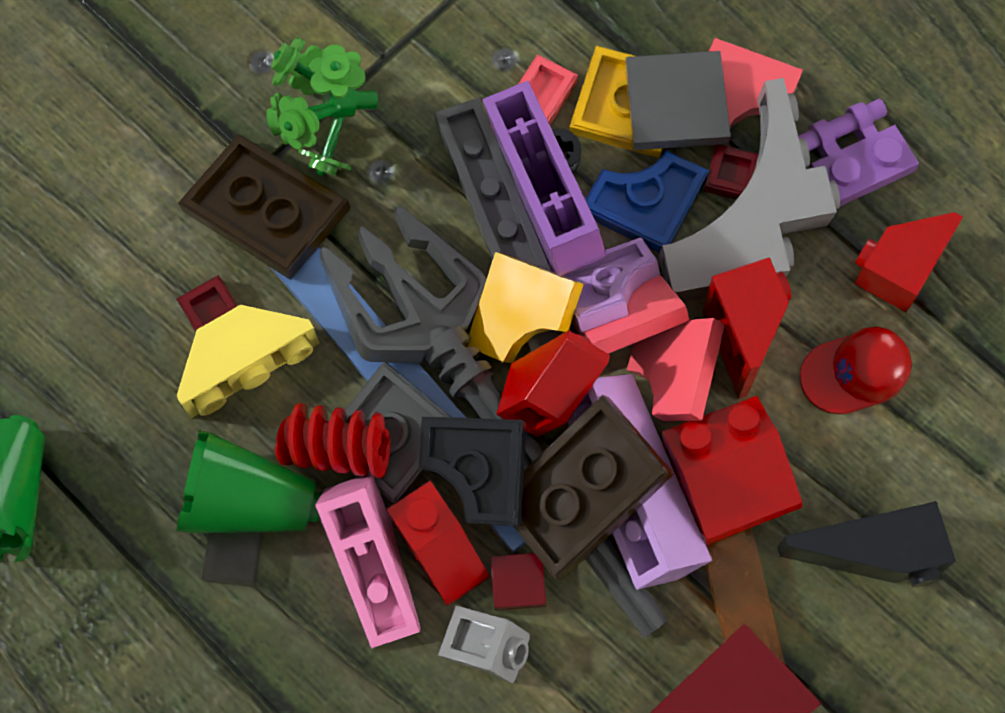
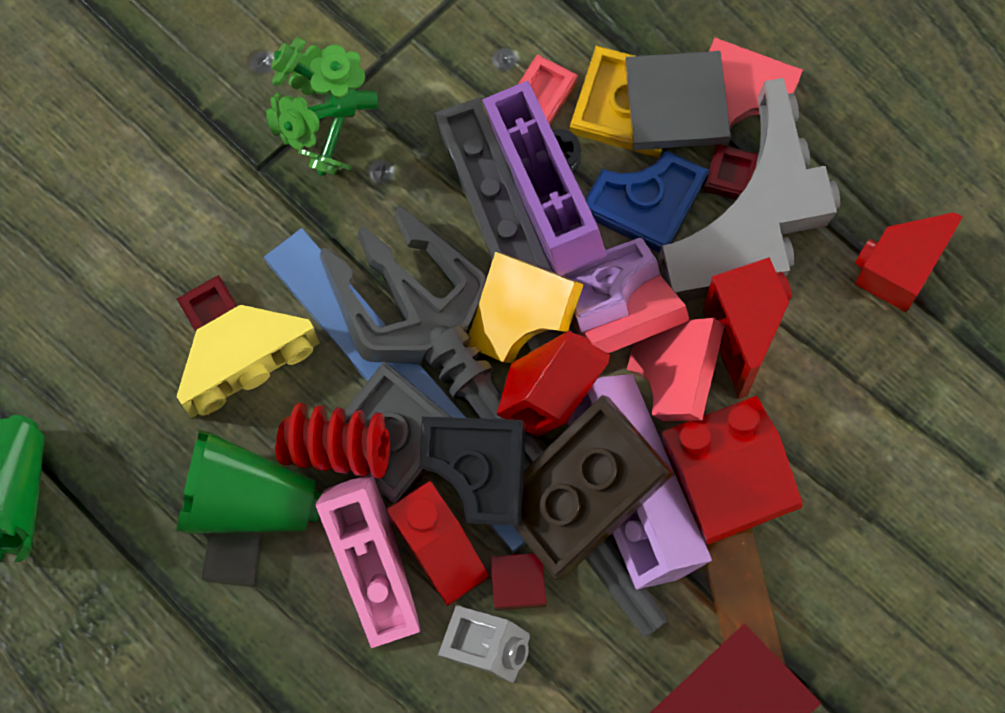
dark brown tile [178,134,351,280] -> none
black slope [778,501,956,587] -> none
medium lavender plate [798,99,919,207] -> none
red cap [800,326,912,415] -> none

